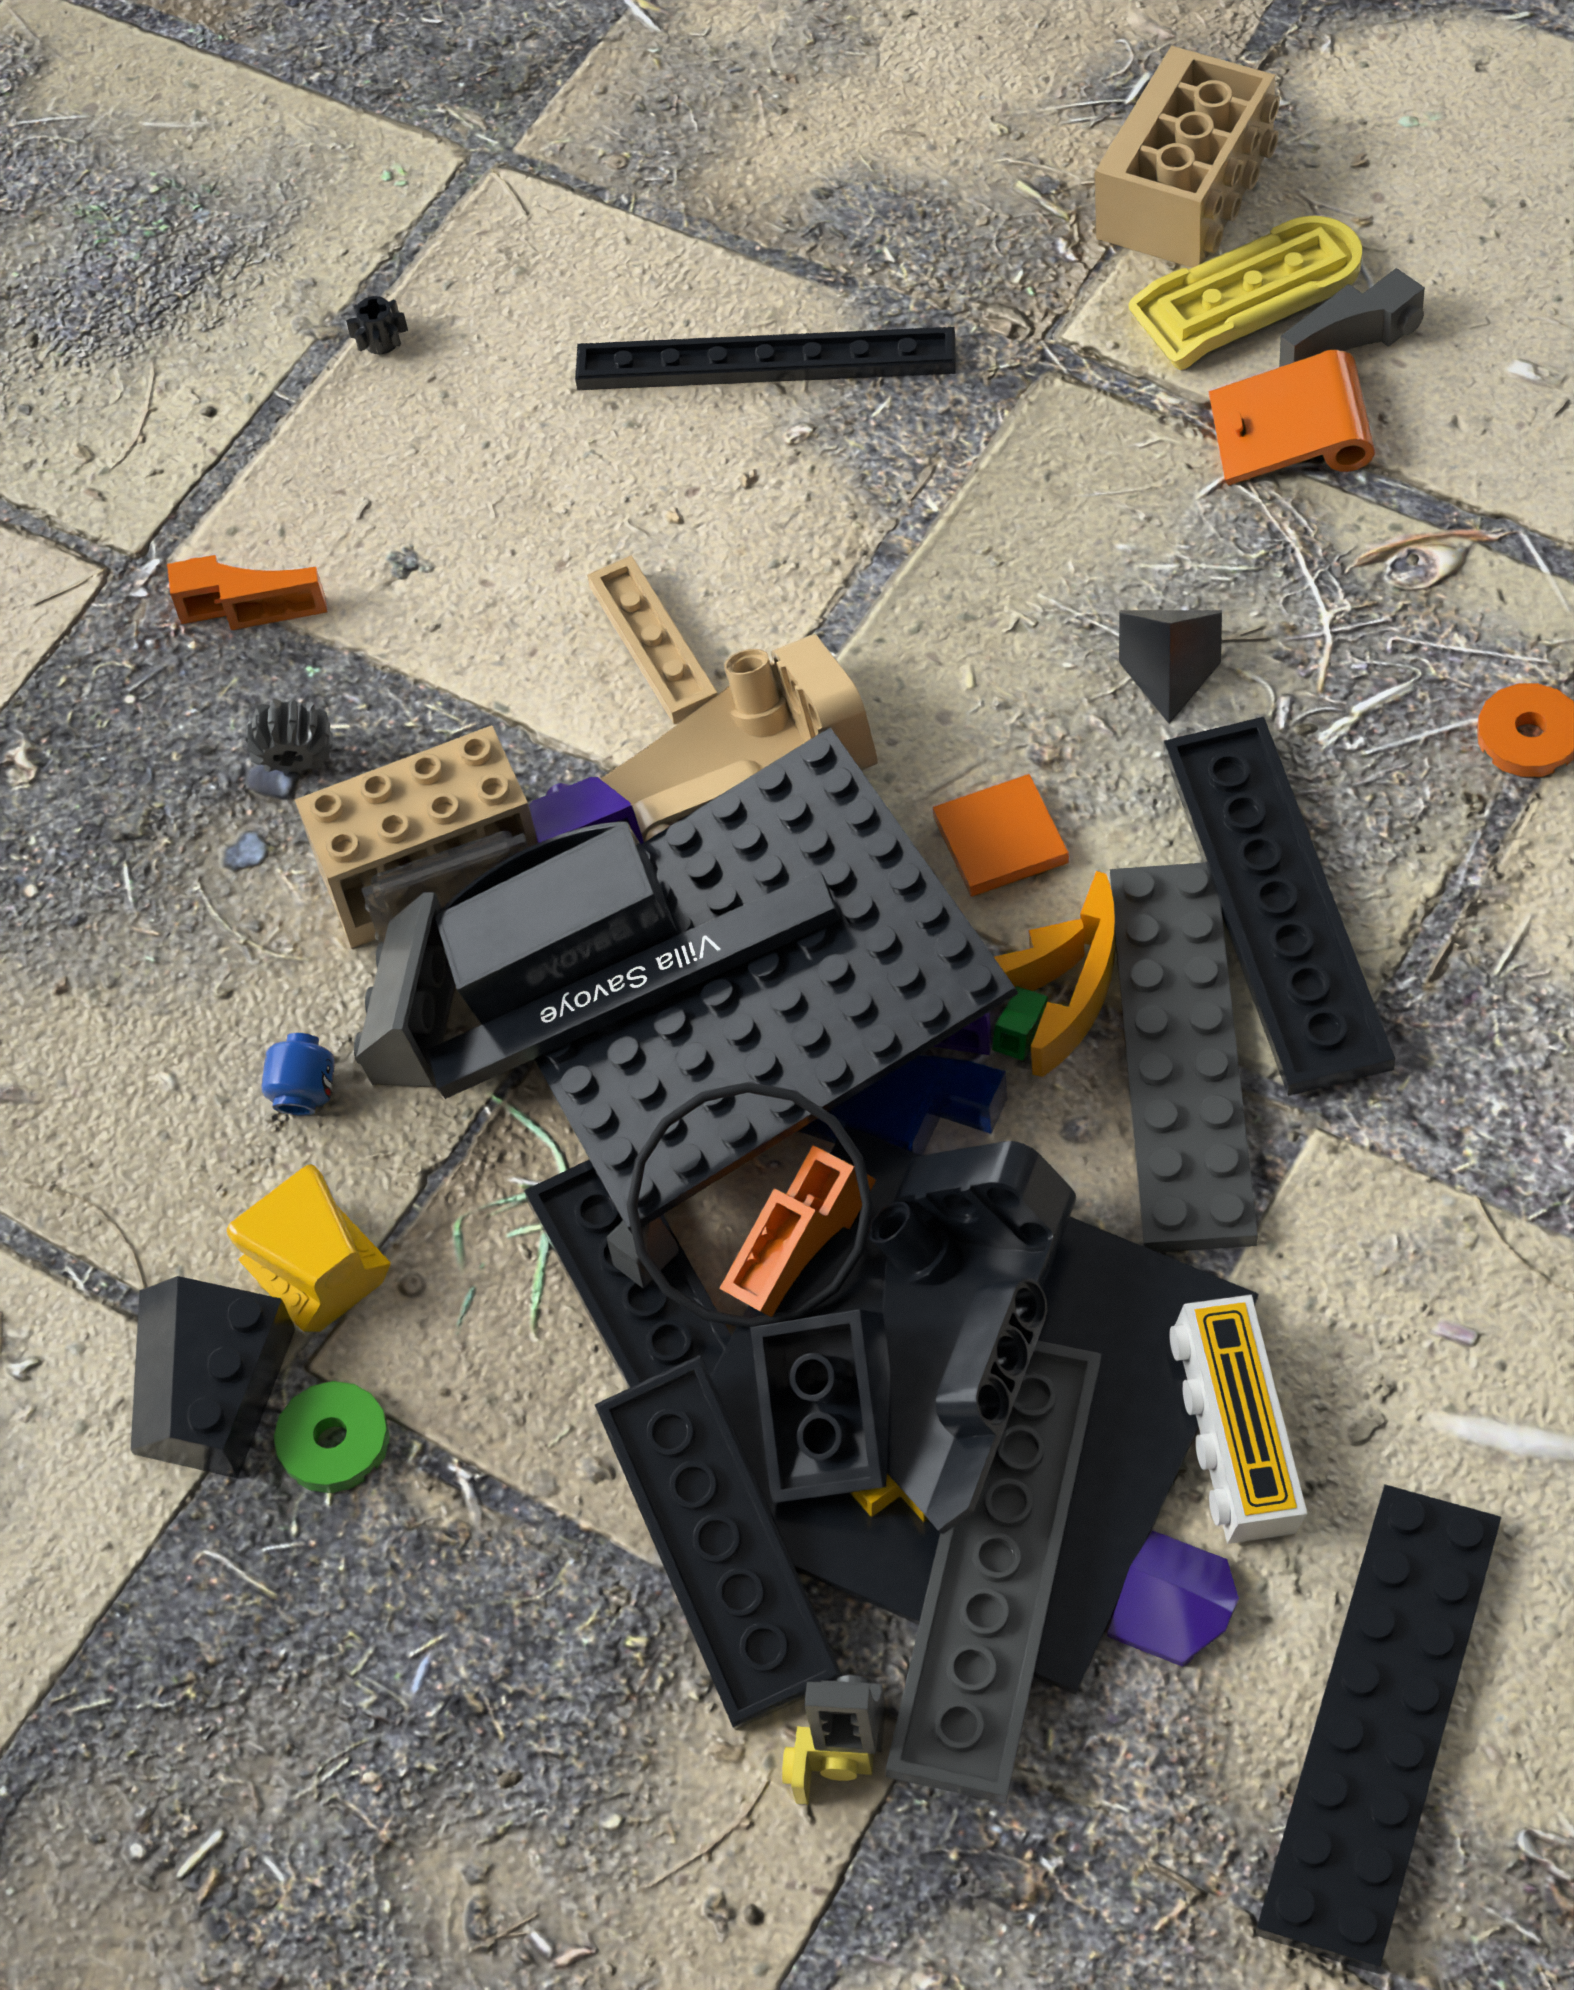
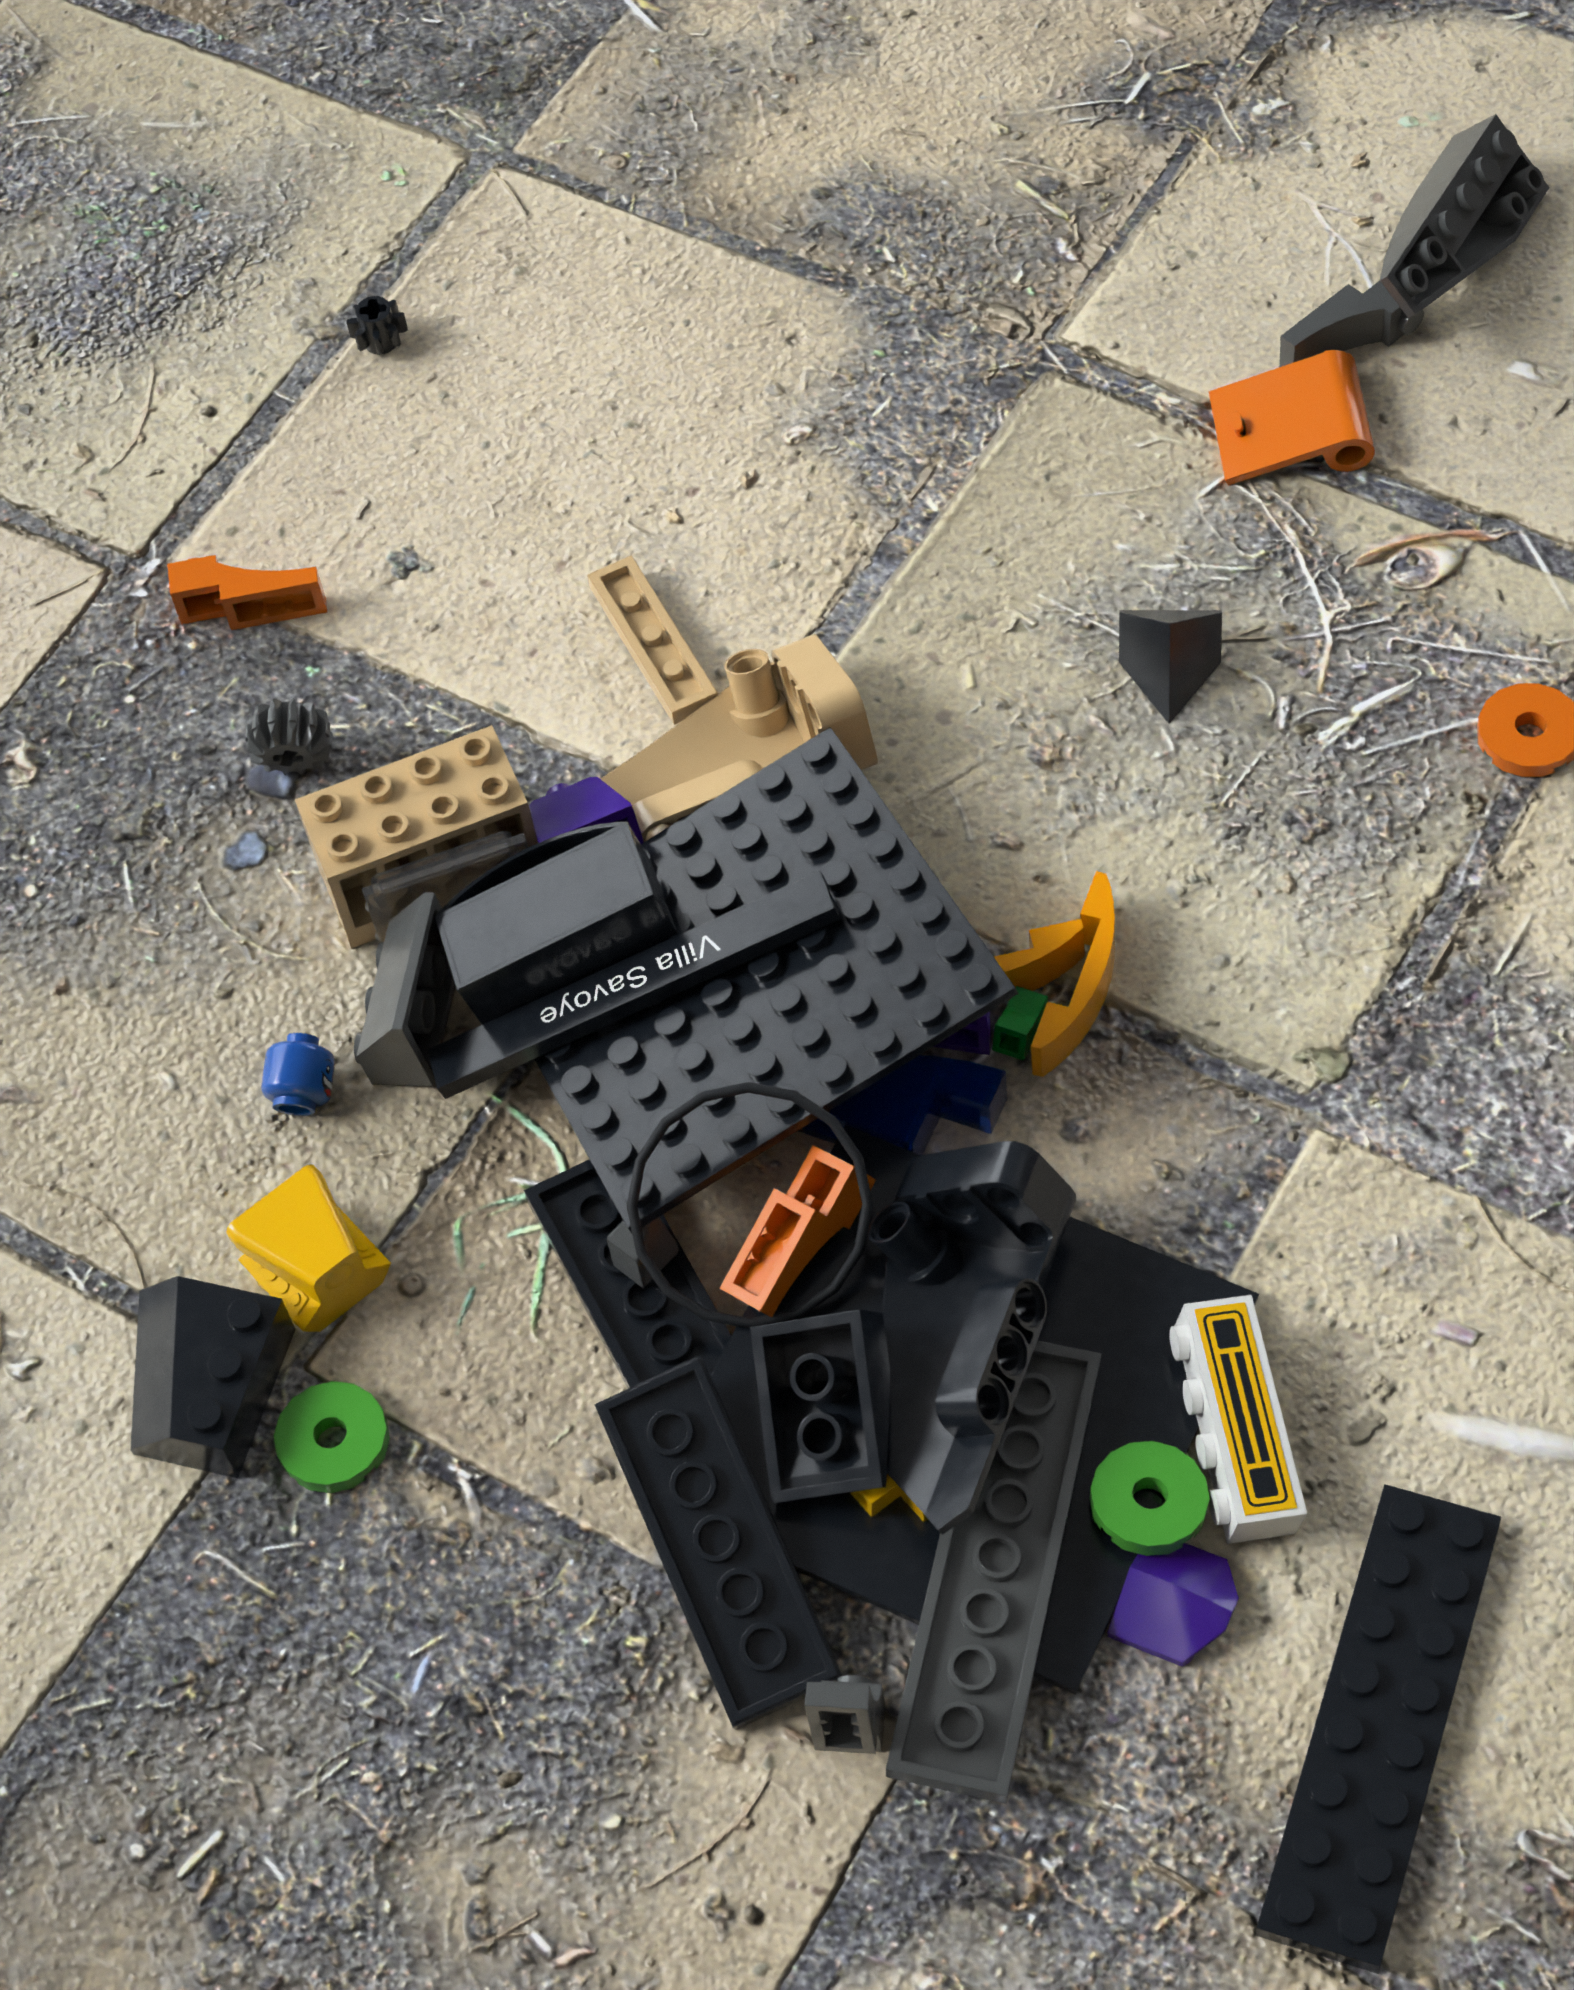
black tile [575,327,956,390] -> none
light yellow bracket [782,1726,874,1805] -> none
orange tile [932,774,1069,897] -> none
tan brick [1095,45,1280,268] -> none
dark grey plate [1110,862,1258,1252] -> none
light yellow piece [1128,216,1362,370] -> none
black plate [1164,717,1395,1096] -> none
none -> bright green tile [1089,1441,1210,1556]
none -> dark grey wedge [1380,114,1550,318]

